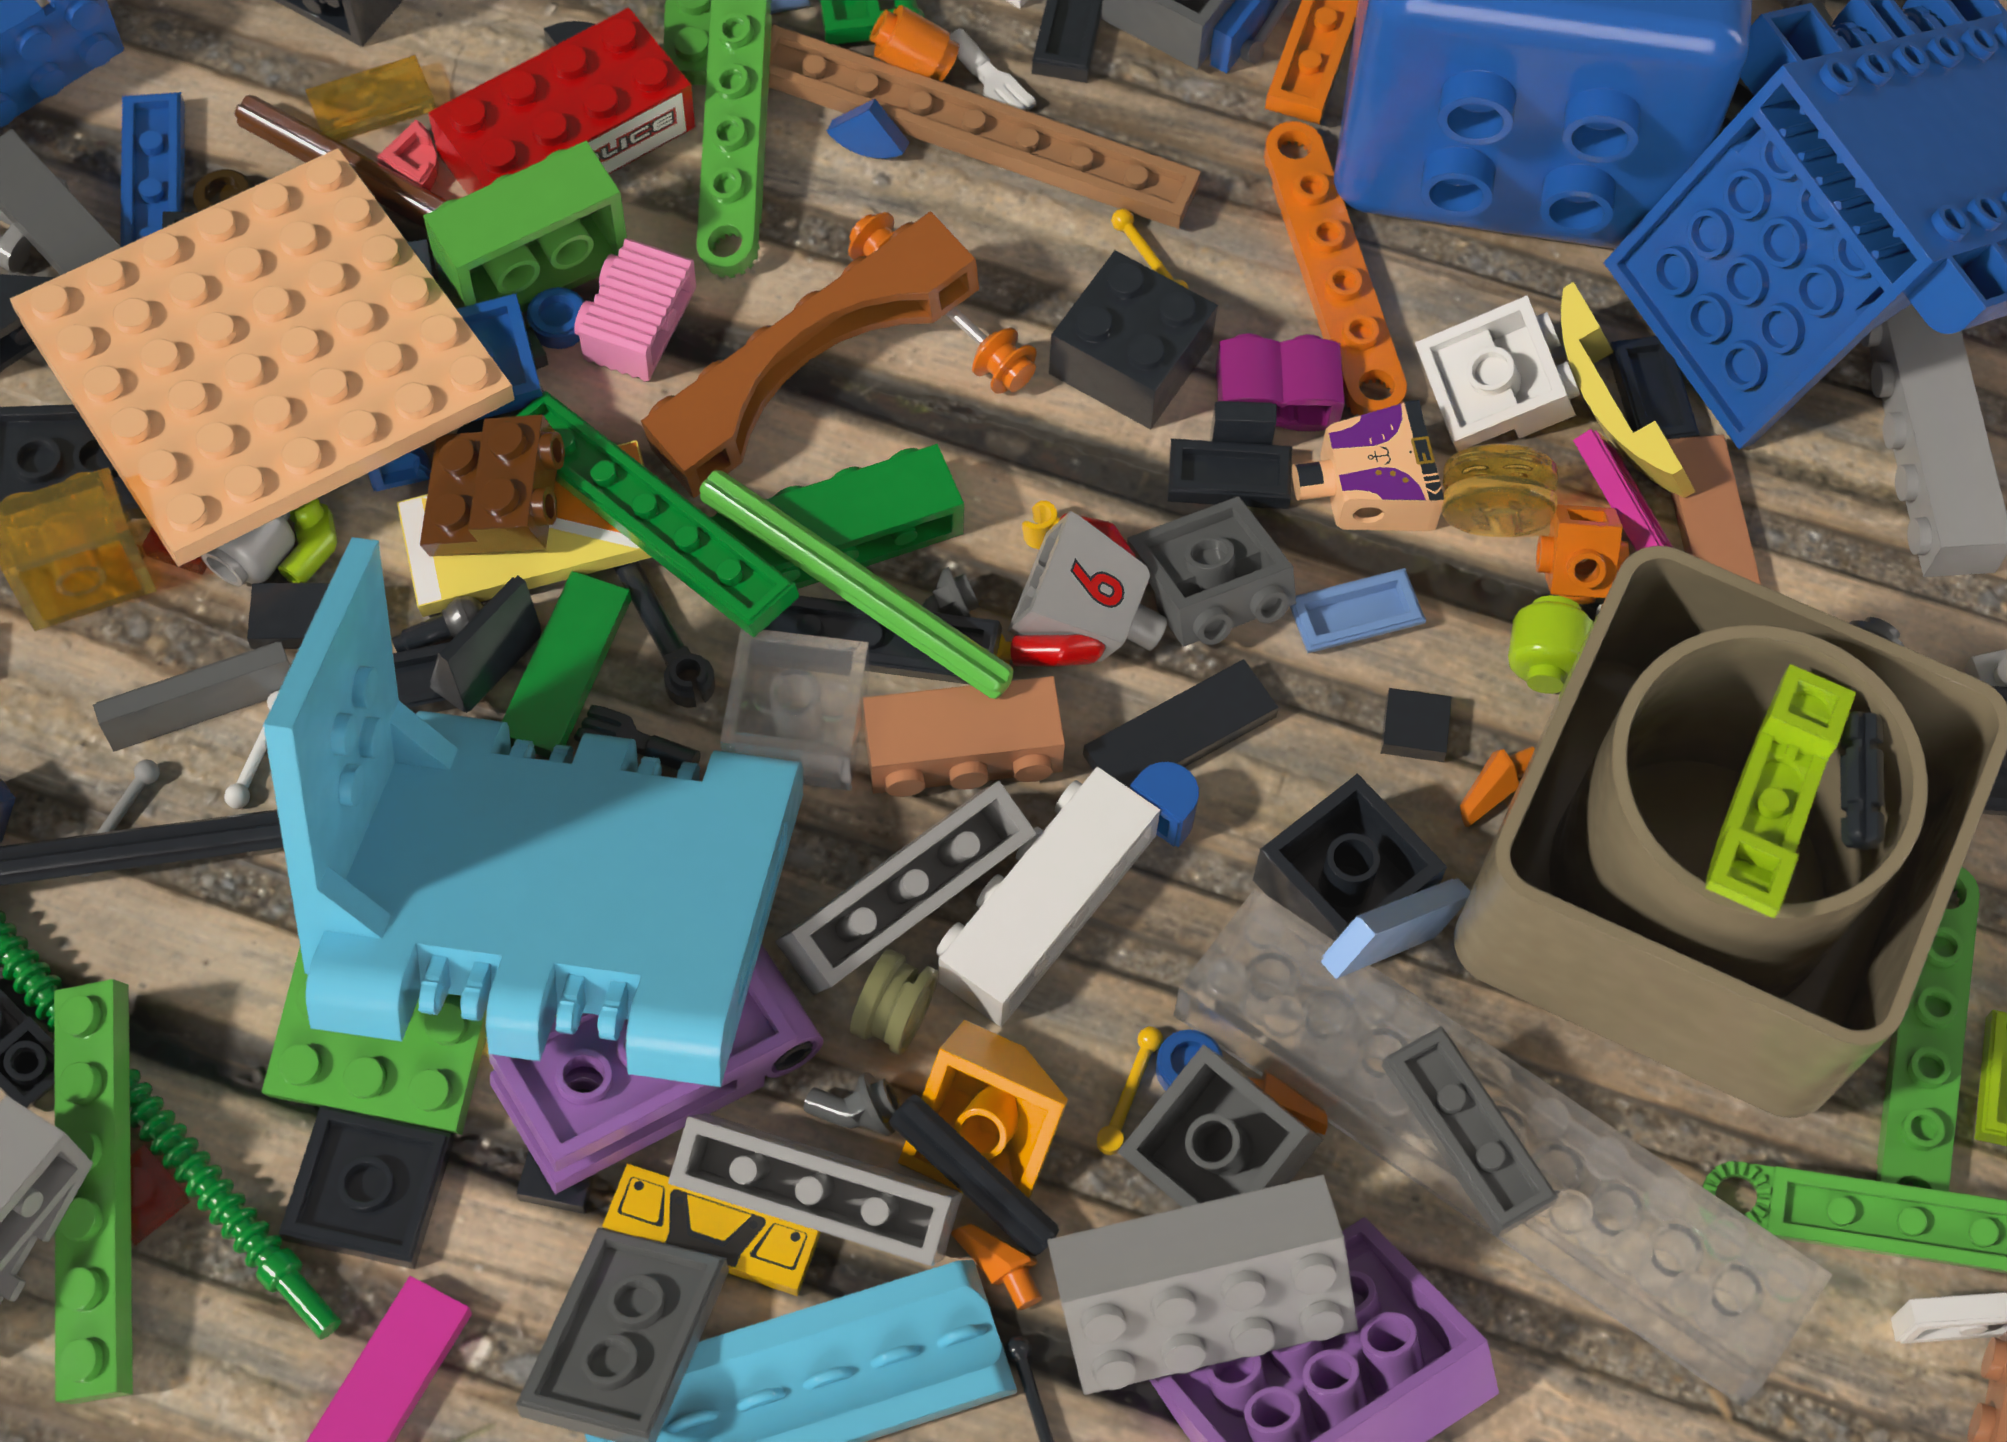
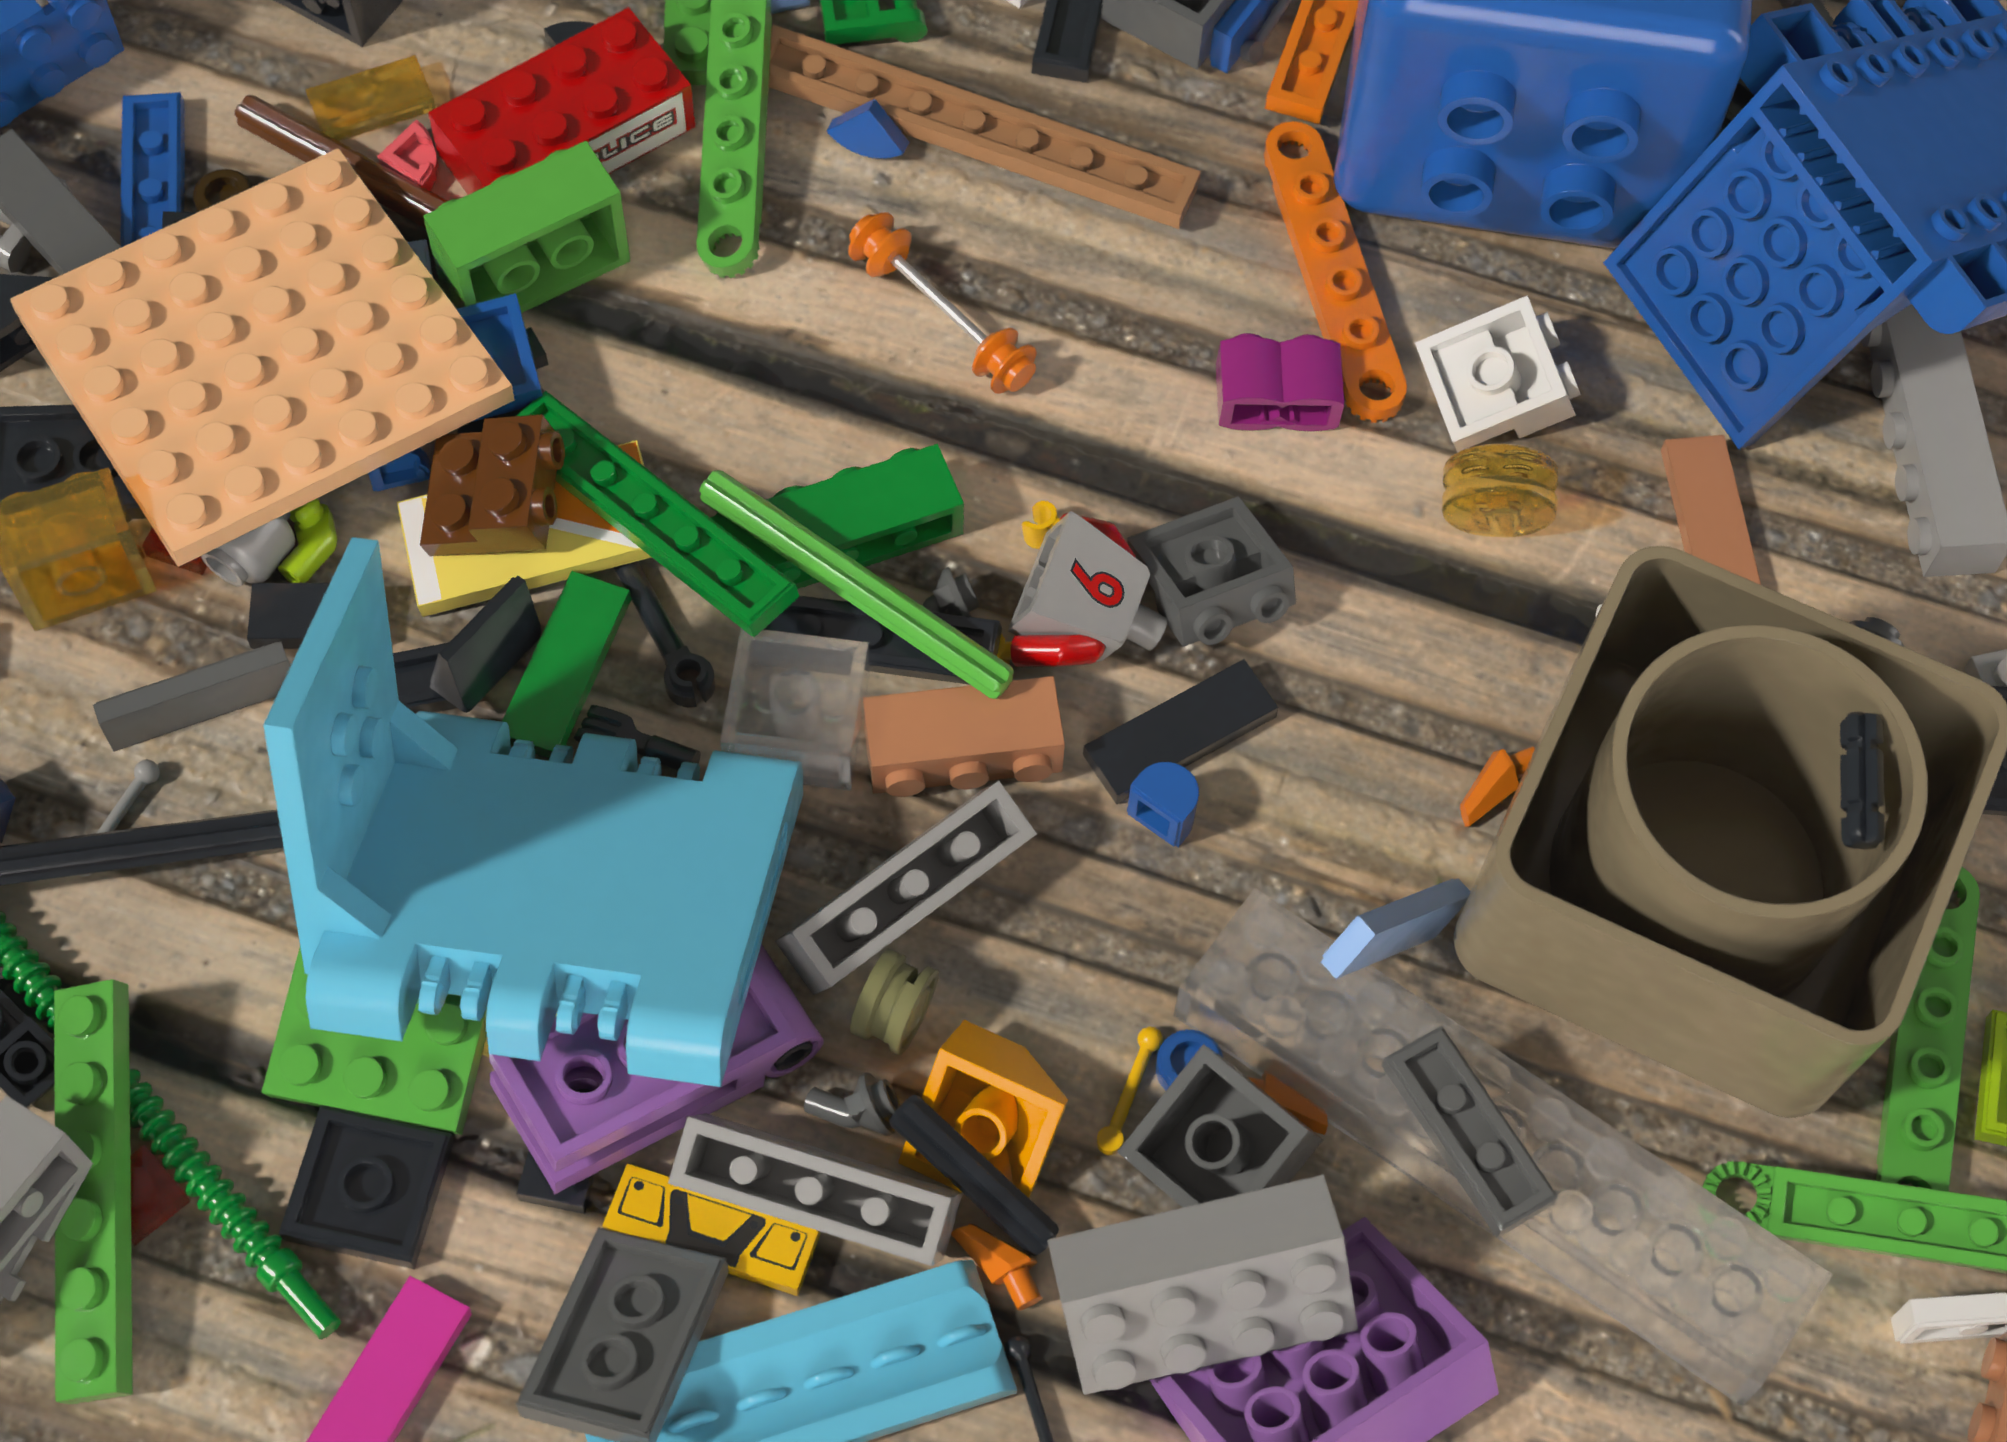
white hinge [224,690,279,809] -> none
piece [392,596,484,652] -> none
blue tile [527,287,584,349] -> none
bright pink brick [574,238,697,382] -> none
dark orange arch [641,211,980,498] -> none
orange brick [870,5,959,82] -> none
white brick [936,767,1160,1027] -> none
white piece [950,29,1036,111] -> none
black brick [1049,250,1218,430] -> none
yellow hinge [1111,208,1188,289] -> none
black tile [1167,438,1292,509] -> none
black tile [1210,401,1277,445] -> none
black brick [1253,773,1447,955] -> none
medium blue tile [1290,568,1426,654] -> none
torso [1292,400,1445,531] -> none
black tile [1380,688,1452,762] -> none
lime head [1508,595,1593,694] -> none
orange brick [1536,504,1629,604] -> none
light yellow slope [1561,282,1695,498] -> none
dark pink tile [1573,429,1673,551] -> none
black tile [1608,336,1700,439] -> none
lime slope [1705,664,1856,918] -> none

